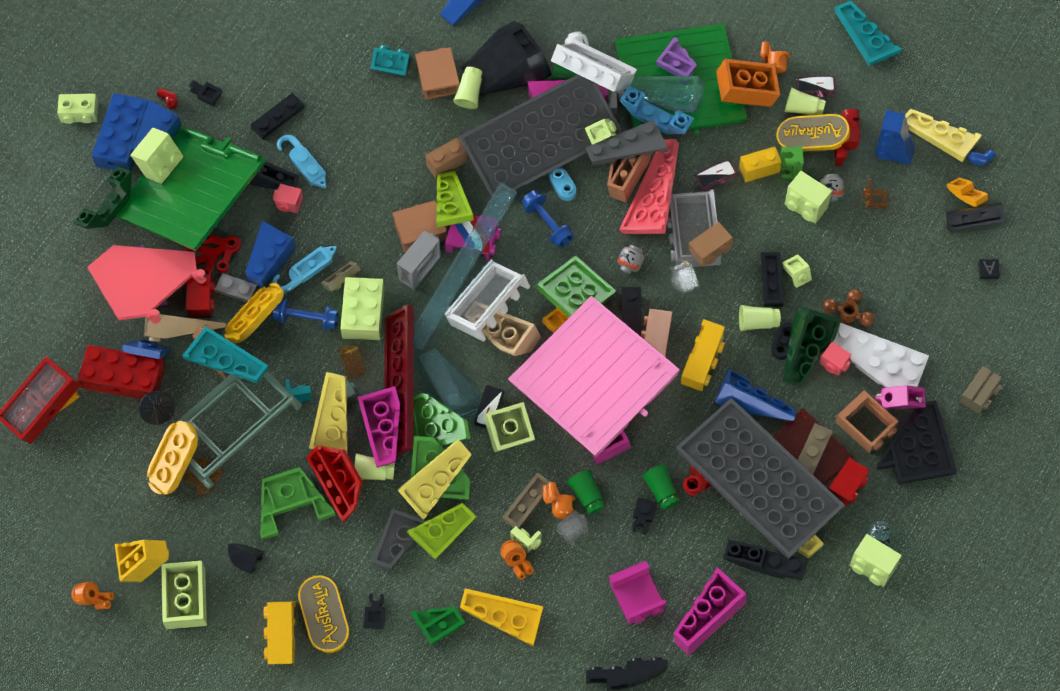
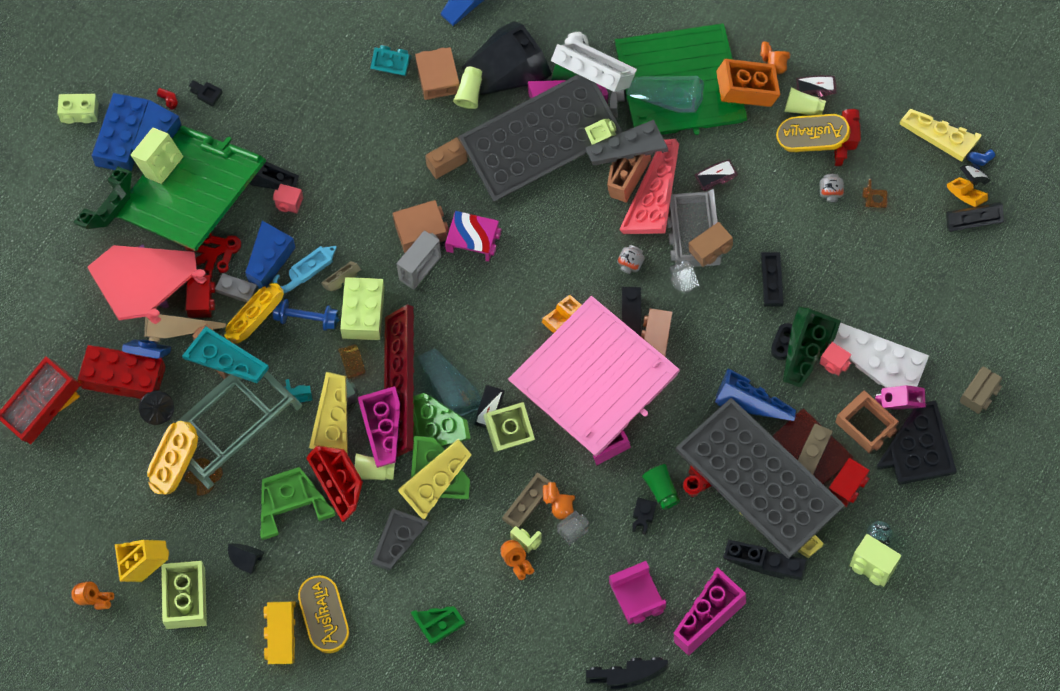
black plate [251,93,305,140] -> none
medium azure plate [277,135,327,189] -> none
black plate [363,593,386,629] -> none
lime wing [406,503,476,560] -> none
clear light blue plate [413,182,517,352] -> none
lime wing [436,171,473,228] -> none
white window [445,259,530,342] -> none
yellow wing [460,588,543,647] -> none
tan wedge [465,301,541,356] -> none
blue piece [522,190,574,248] -> none
bright green plate [536,256,616,318] -> none
medium azure plate [549,167,576,201] -> none
green plant [567,469,605,515] -> none
dark azure slope [620,86,694,134] -> none
medium lavender wing [656,37,697,81] -> none
yellow wedge [681,319,725,391] -> none
yellow brick [739,147,782,183] -> none
yellowish green plant [739,305,781,331] -> none
bright green hinge [780,146,804,179] -> none
yellowish green bracket [782,255,812,288] -> none
yellowish green brick [785,171,832,224] -> none
dark orange piece [823,289,875,327] -> none
teal wing [834,1,901,66] -> none
blue wedge [875,110,915,165] -> none
black tile [978,259,1000,279] -> none
none -> slope [960,164,991,186]

